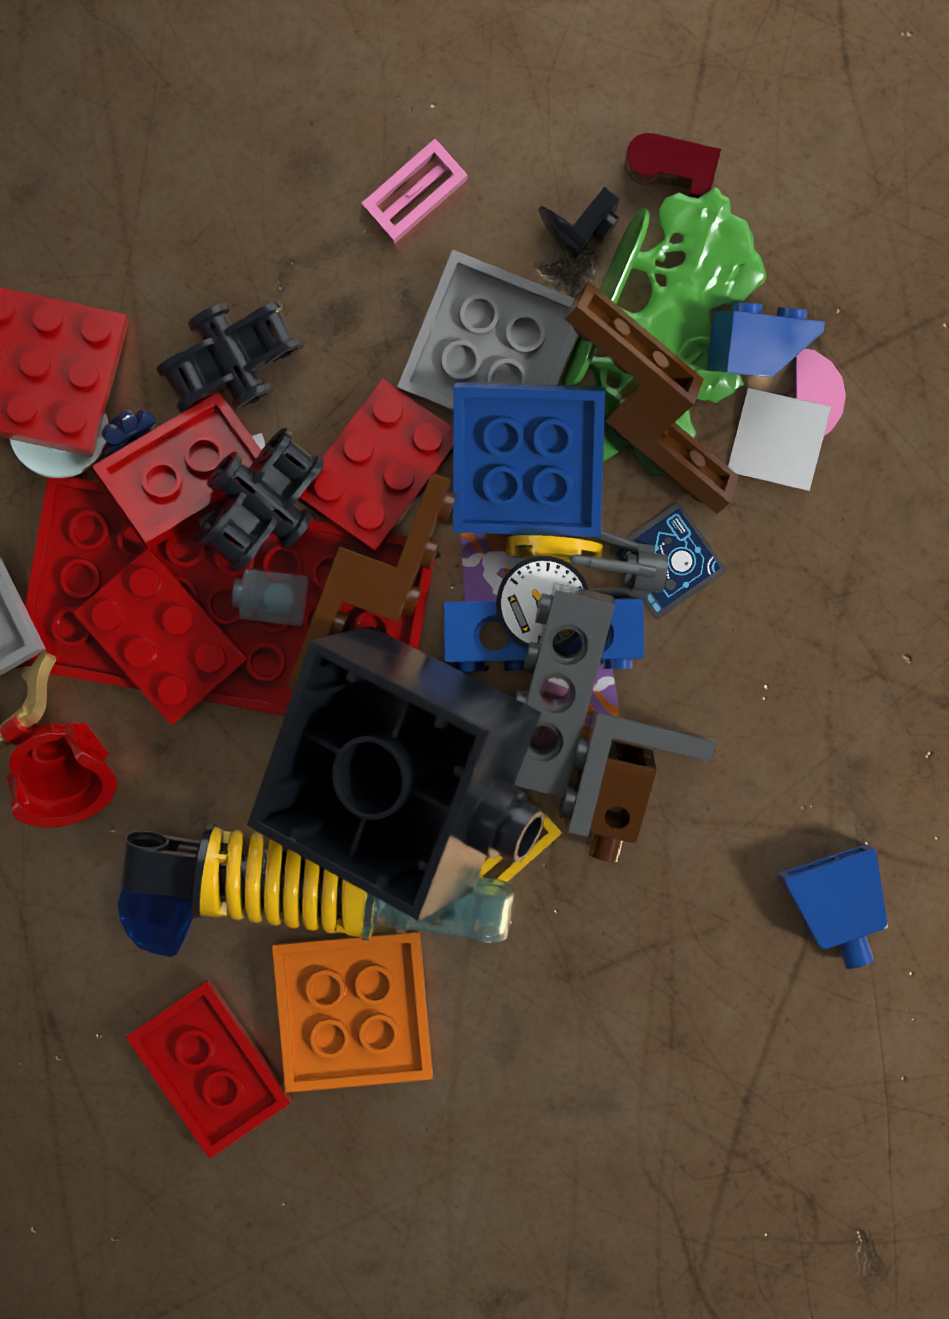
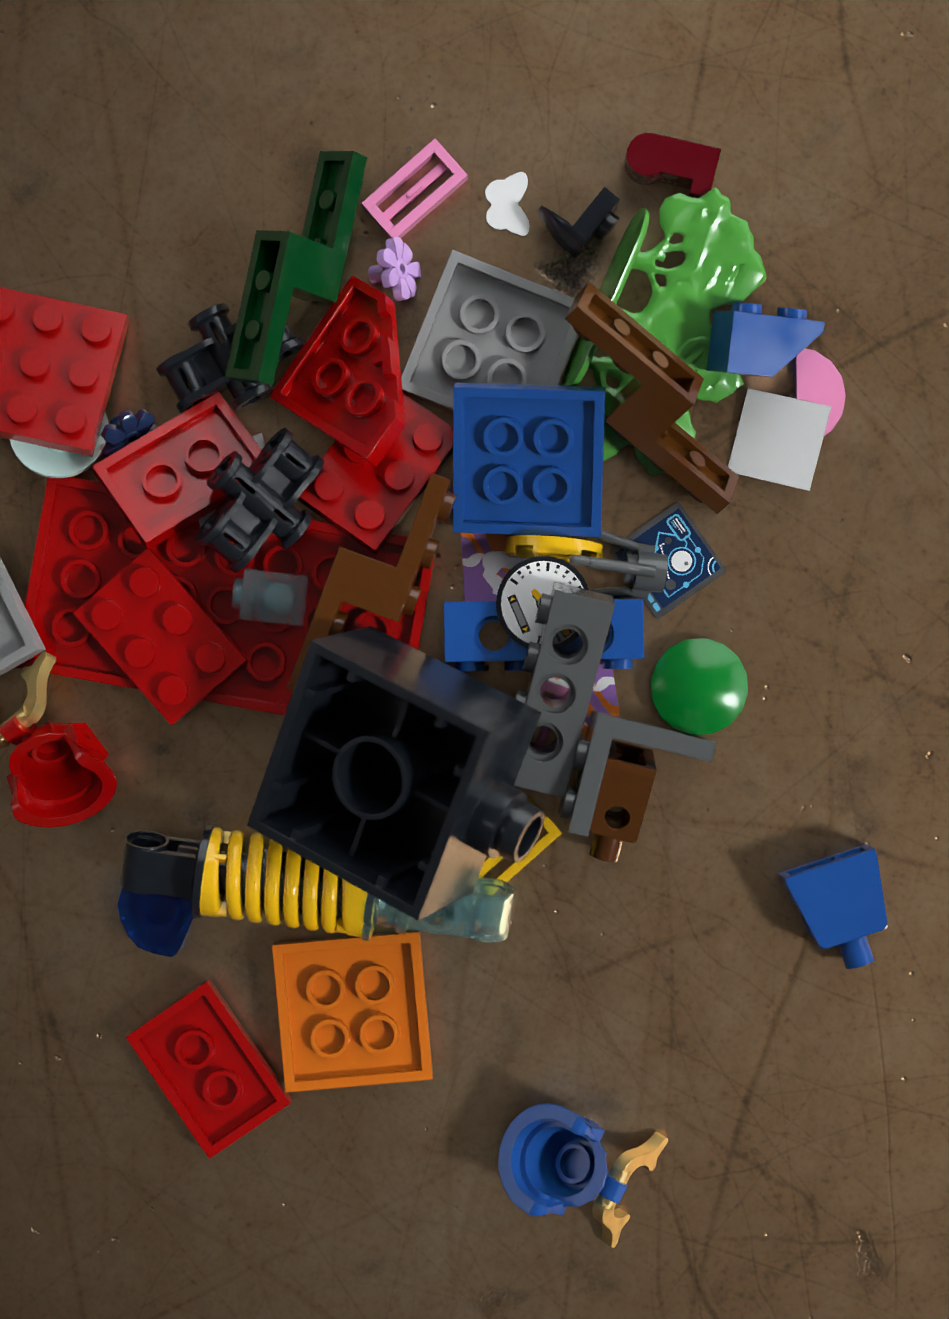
none -> dark green bracket [225,151,367,385]
none -> red plate [269,275,405,467]
none -> lavender plant [368,237,421,301]
none -> white sticker [485,172,530,236]
none -> blue helmet [498,1103,668,1248]
none -> green dish [651,638,748,735]

